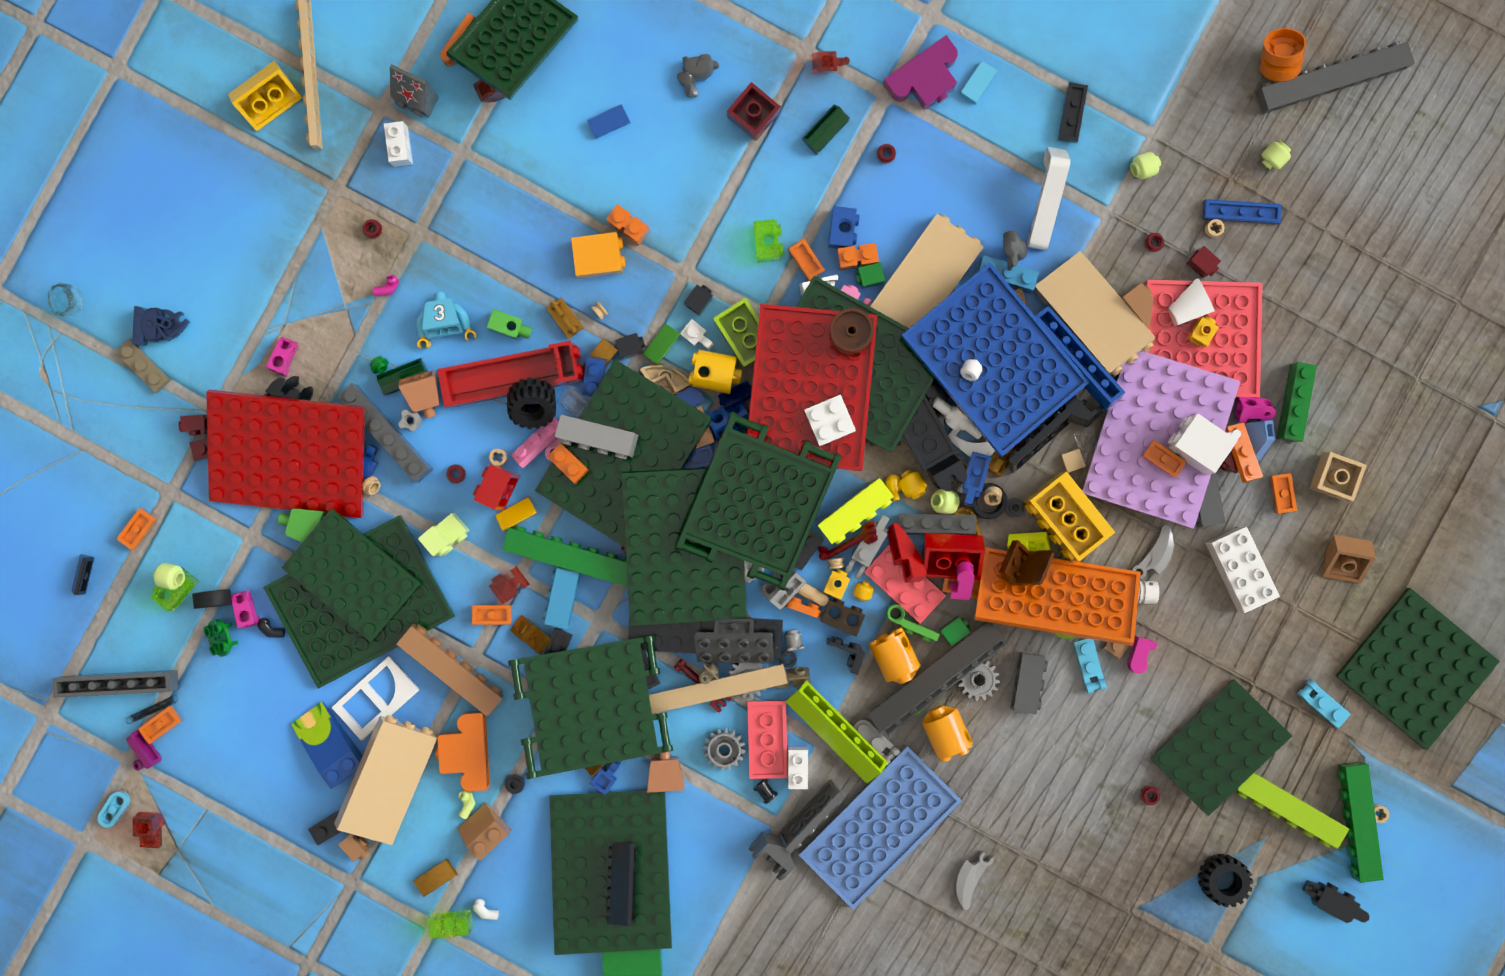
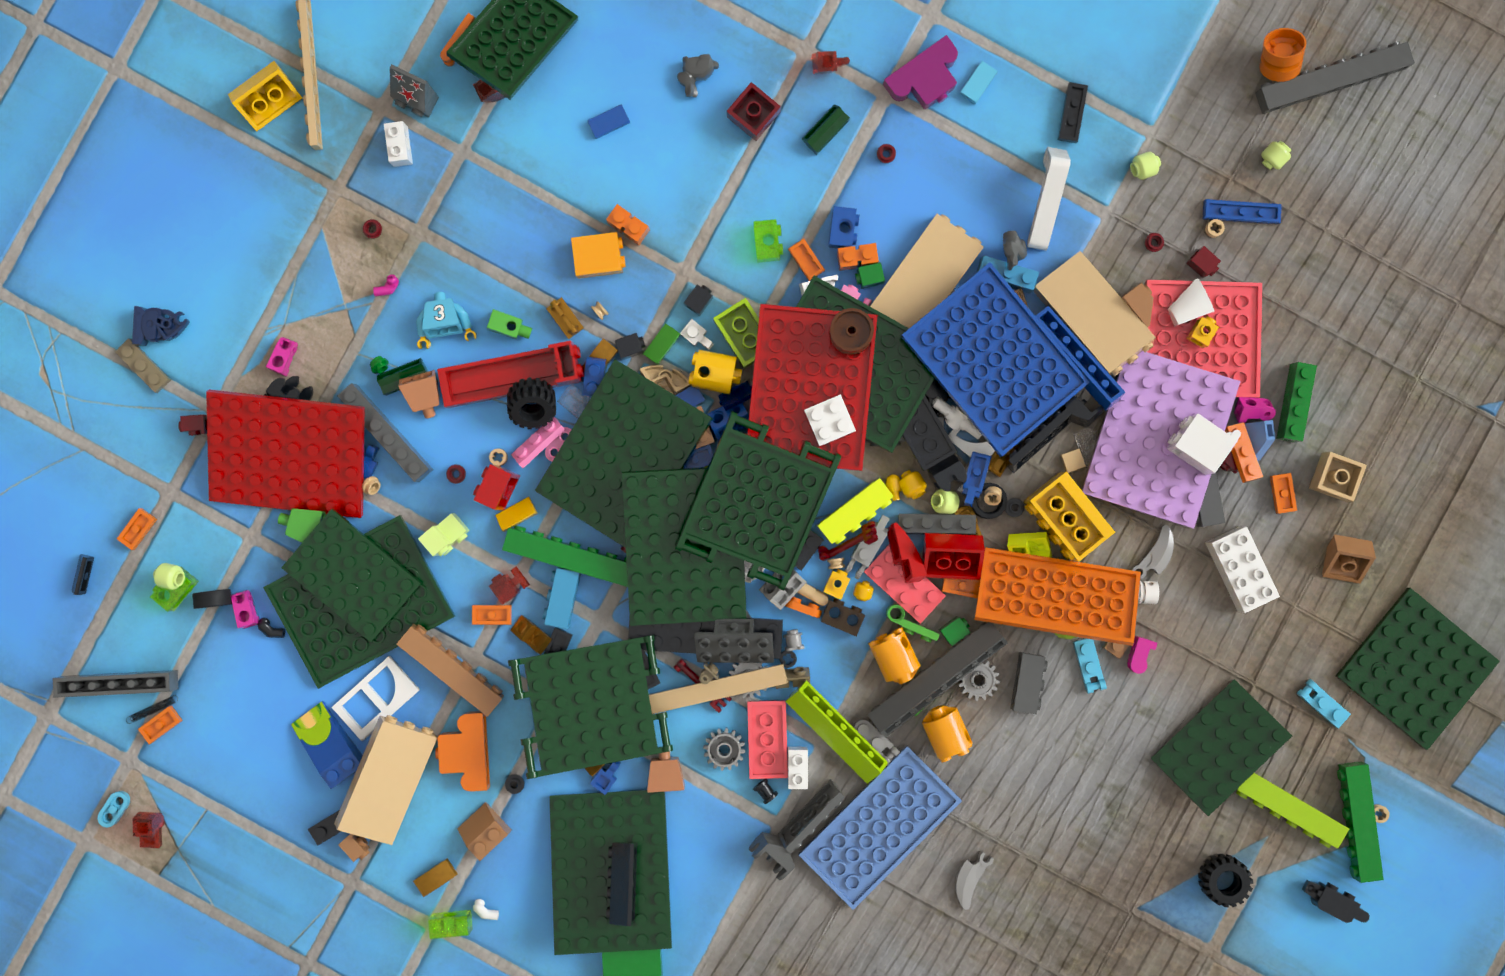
clear light blue hair [48,283,83,317] -> none
magenta piece [126,730,162,771] -> none
dark red plate [190,438,208,461] -> none
green plate [204,619,238,657] -> none
light grey brick [398,410,422,431] -> none
yellowish green arm [459,790,475,819] -> none
orange plate [547,443,589,484] -> none
light grey brick [555,415,639,460] -> none
black bracket [825,636,865,675] -> none
dark pink leg [950,561,974,600] -> none
white piece [960,359,982,381] -> none
reddish brown bracket [999,540,1055,586] -> none
dark red plate [1140,786,1160,805] -> none
orange plate [1142,440,1186,478] -> none

